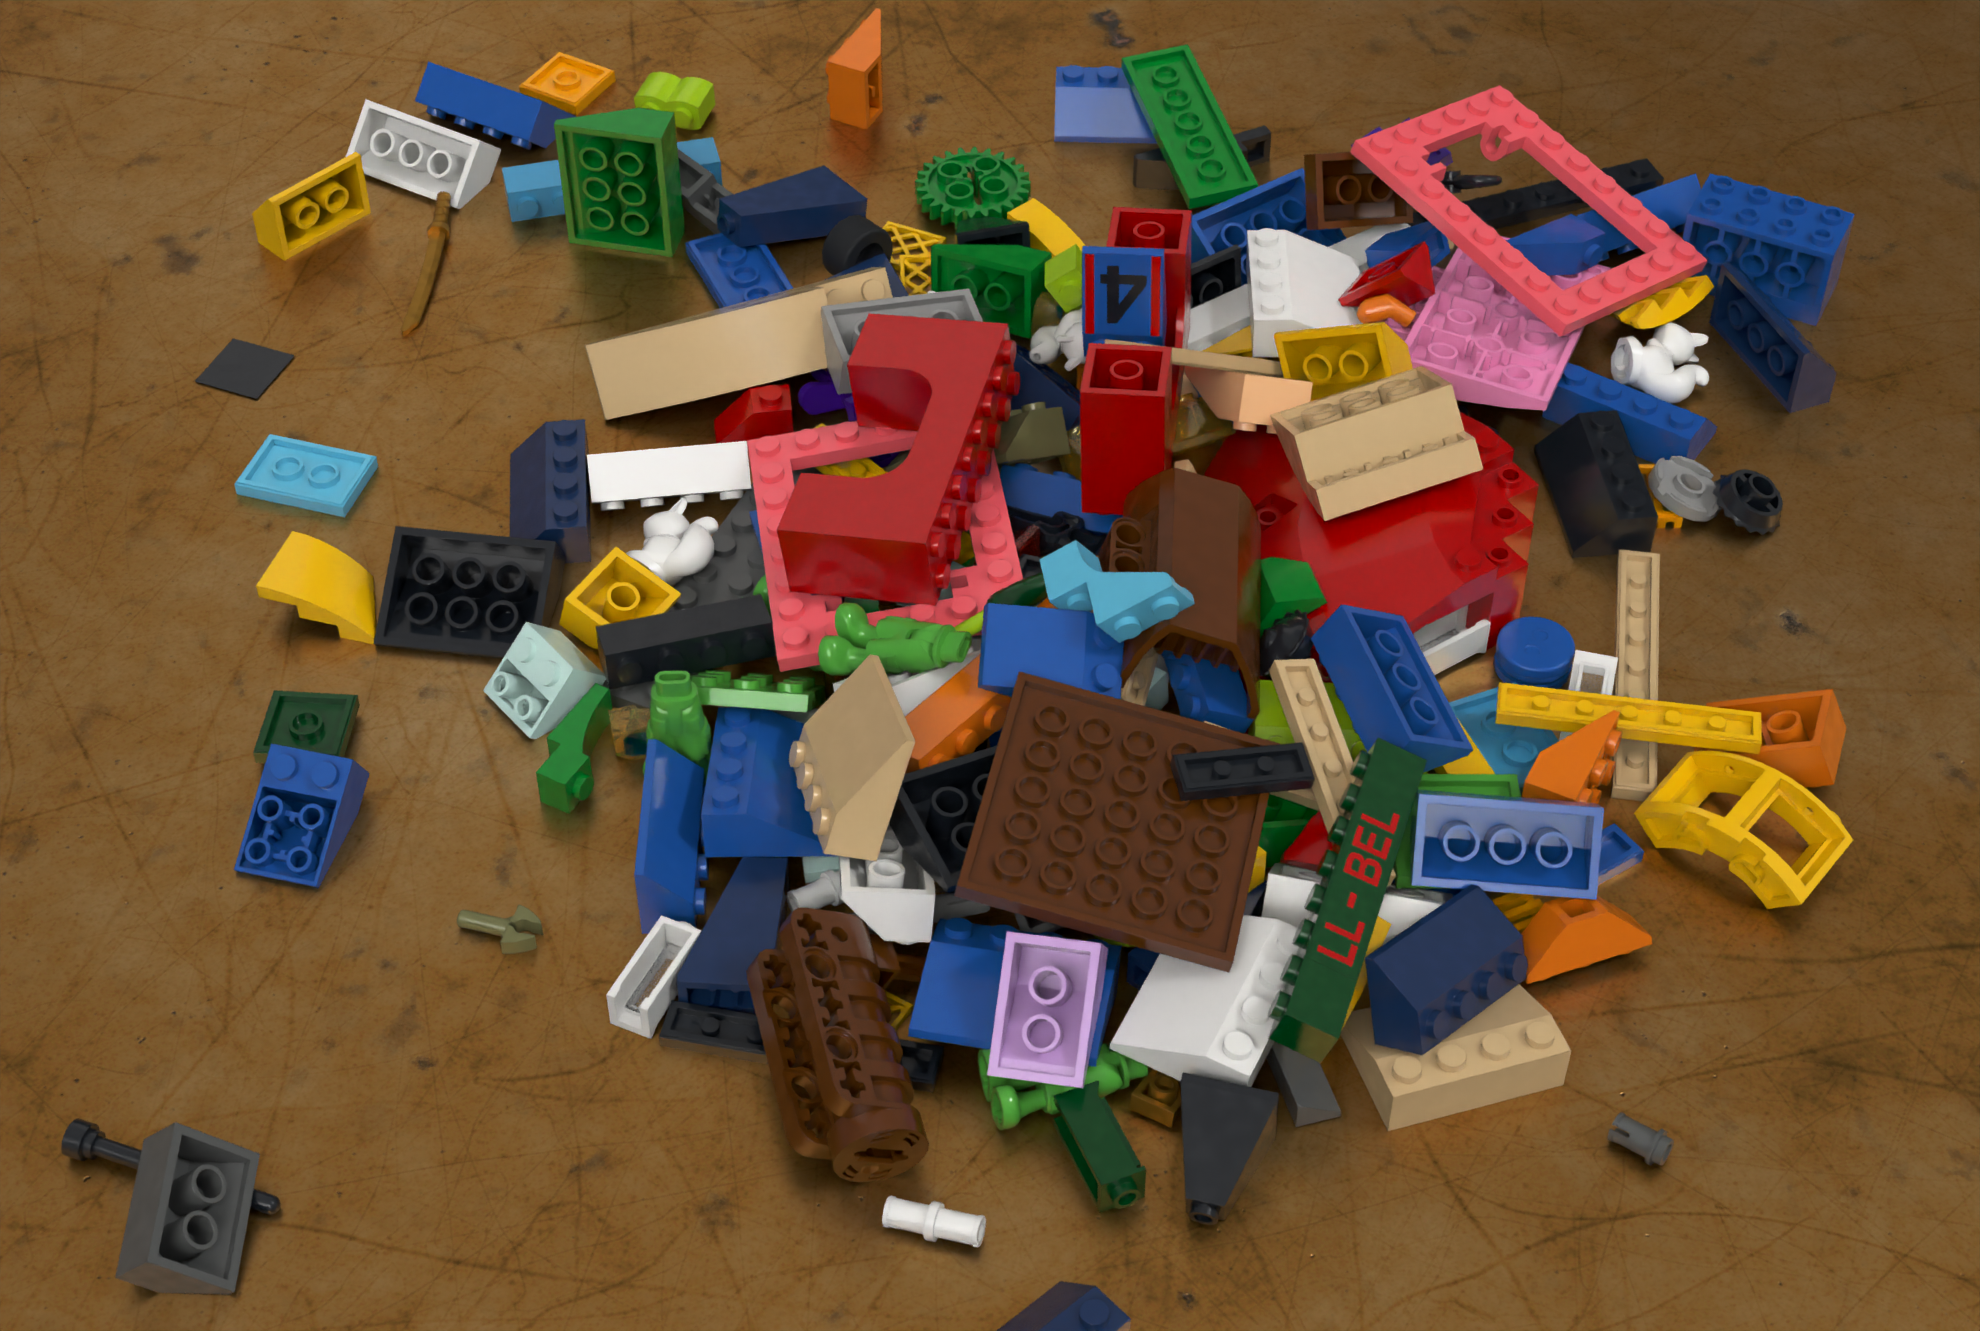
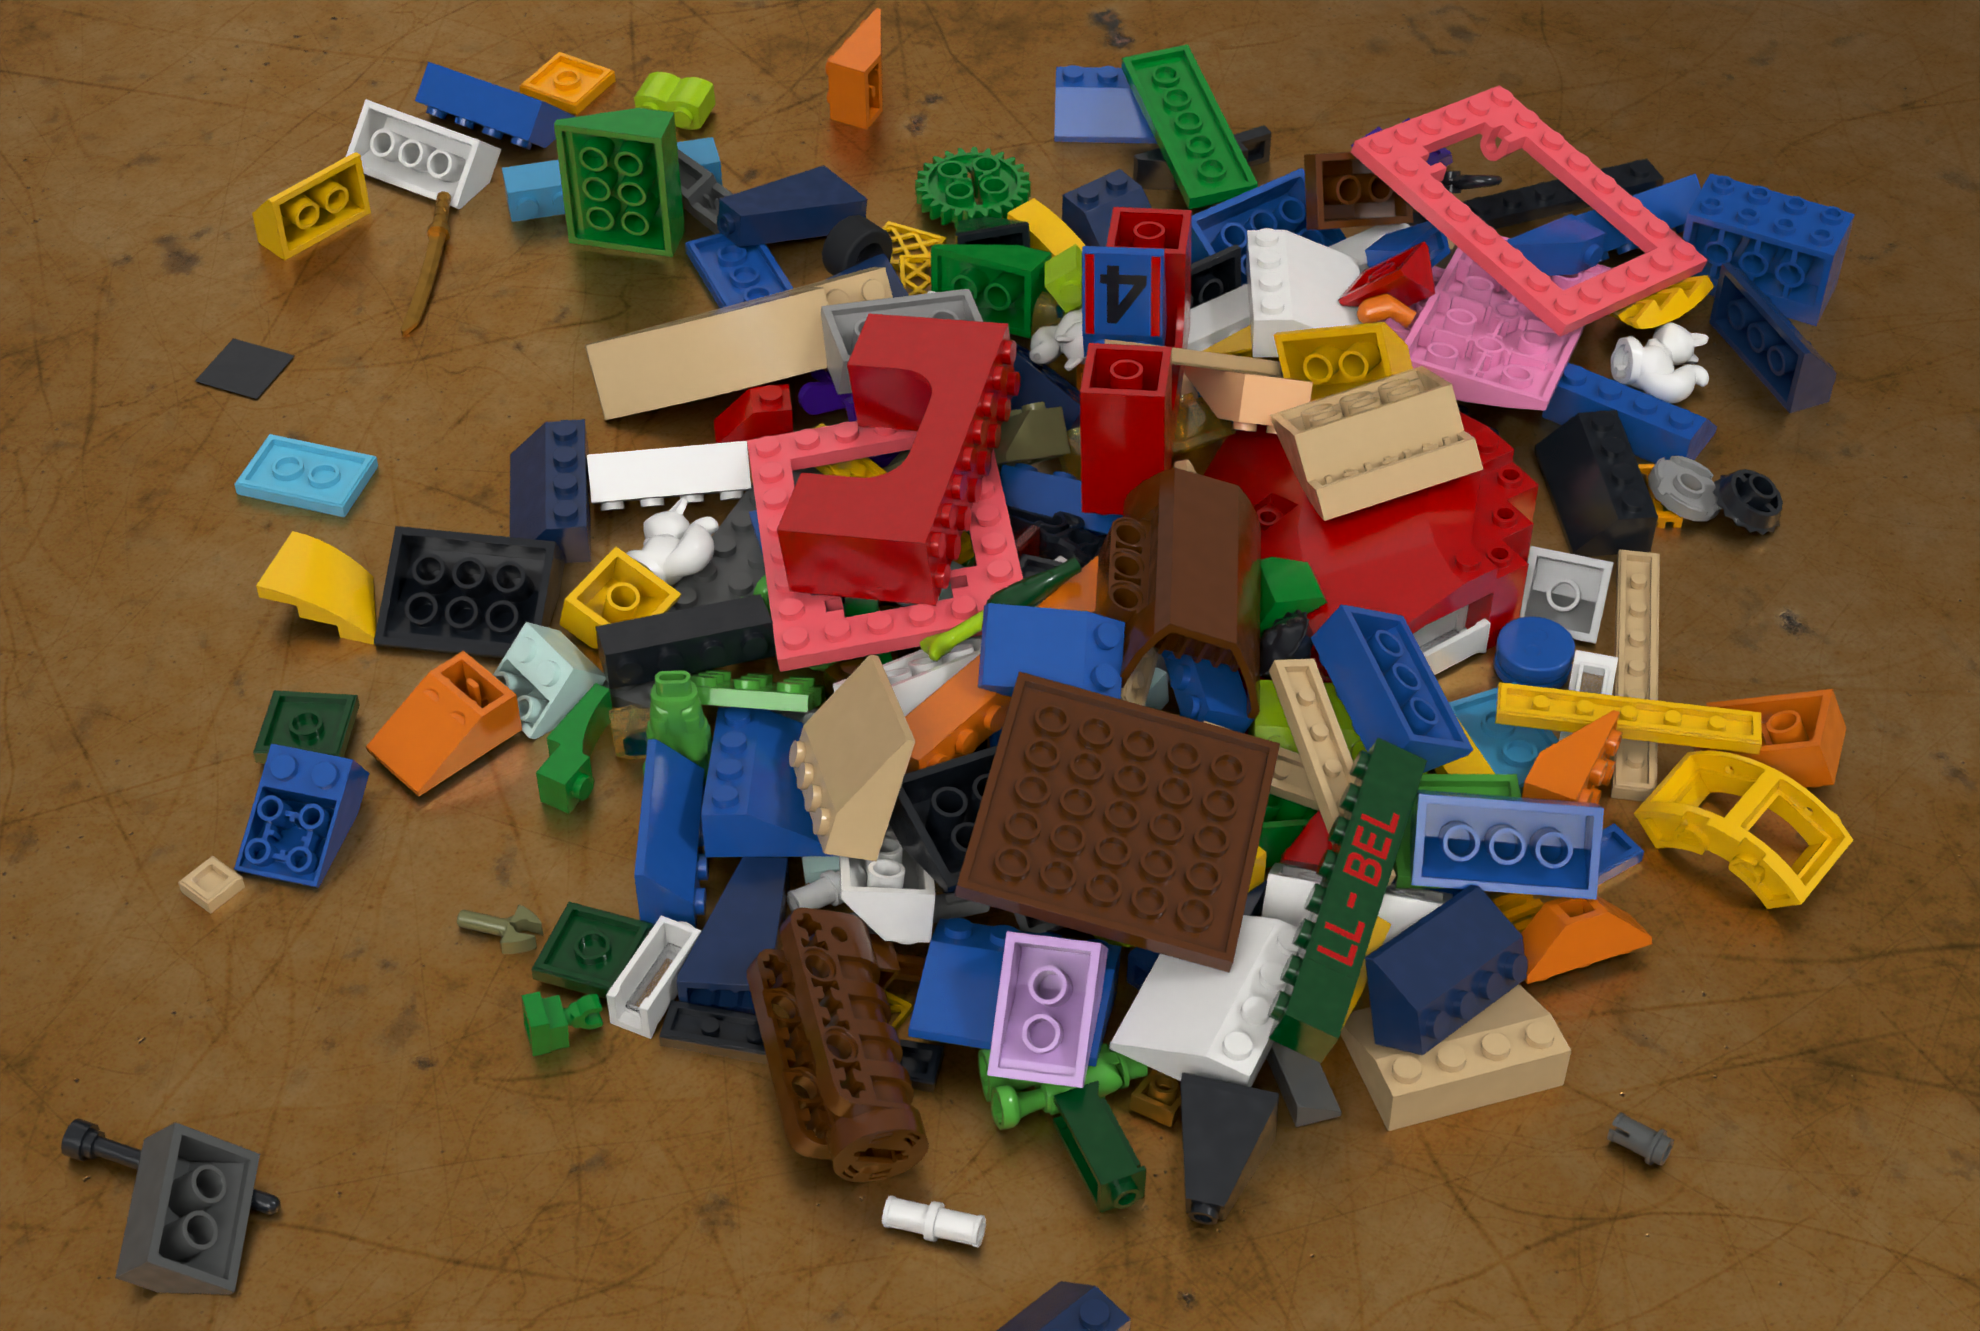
bright green piece [818,603,972,676] -> none
medium azure arch [1039,540,1195,643] -> none
black tile [1170,742,1315,801] -> none
none -> tan tile [178,856,245,914]
none -> orange slope [366,650,522,797]
none -> green piece [521,991,603,1057]
none -> dark green plate [531,902,653,999]
none -> dark blue slope [1062,169,1151,247]
none -> light grey slope [1519,546,1614,644]

